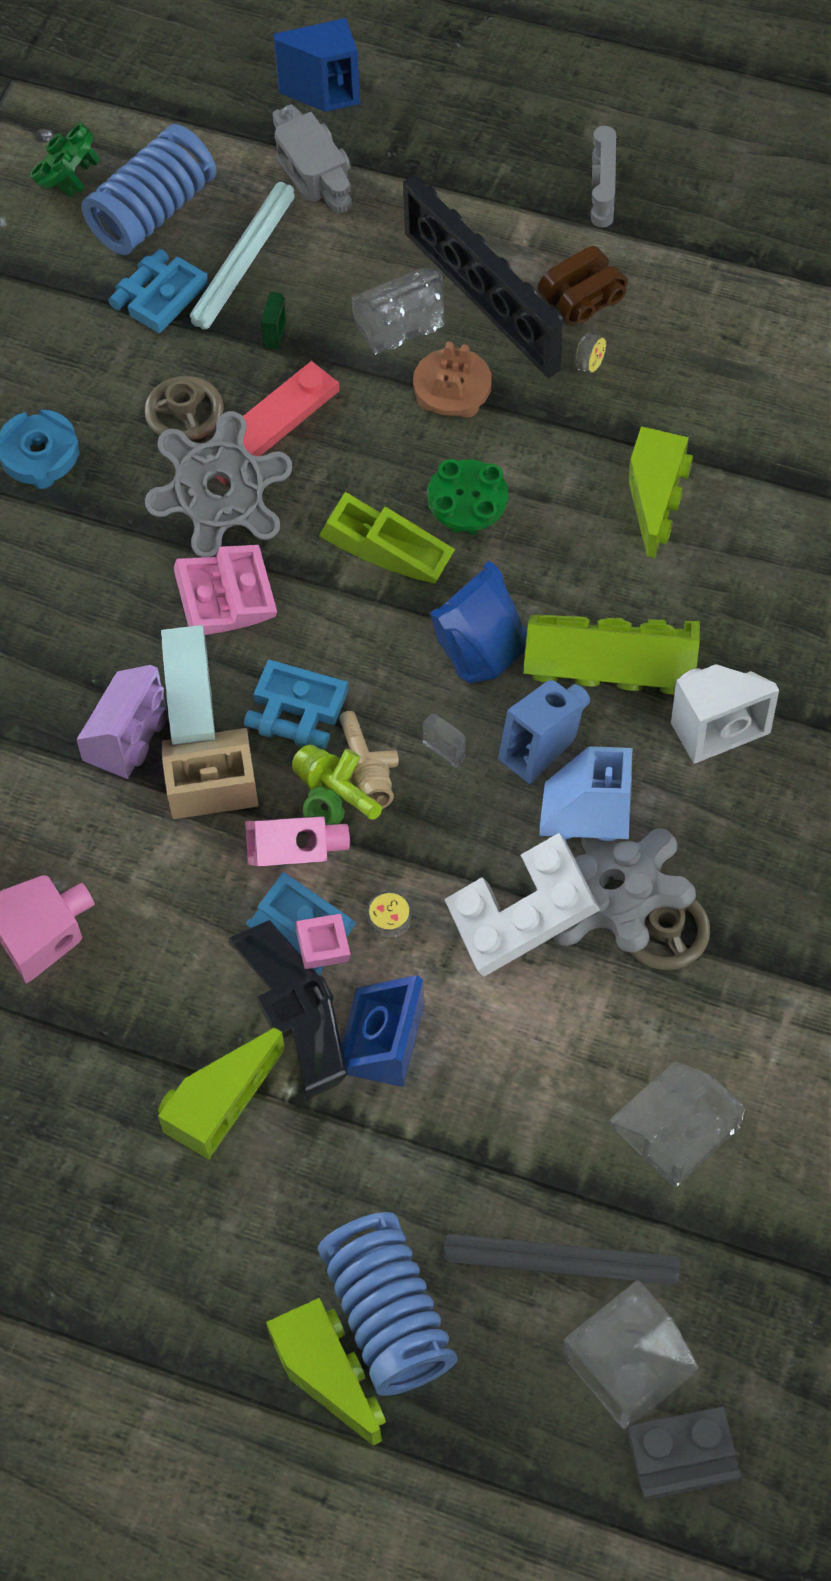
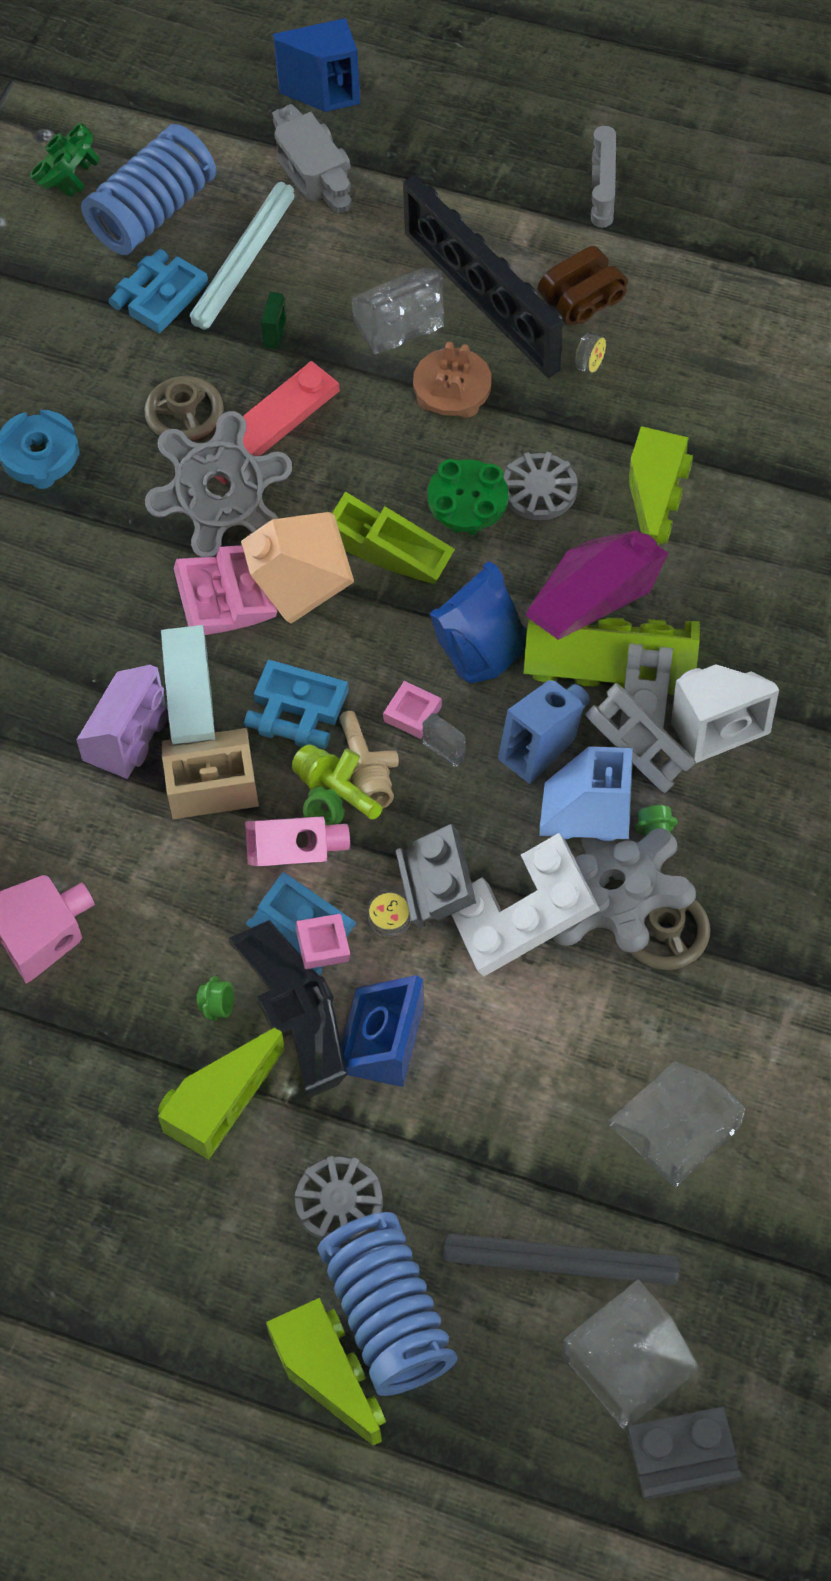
none -> bright green plate [197,976,235,1021]
none -> light nougat slope [241,512,354,624]
none -> light grey wheel [294,1156,383,1244]
none -> bright pink plate [383,681,442,739]
none -> plate [396,824,476,929]
none -> light grey wheel [503,451,578,520]
none -> magenta wedge [526,530,669,640]
none -> light grey plate [585,683,696,793]
none -> light grey plate [620,643,673,759]
none -> bright green plate [634,805,678,837]

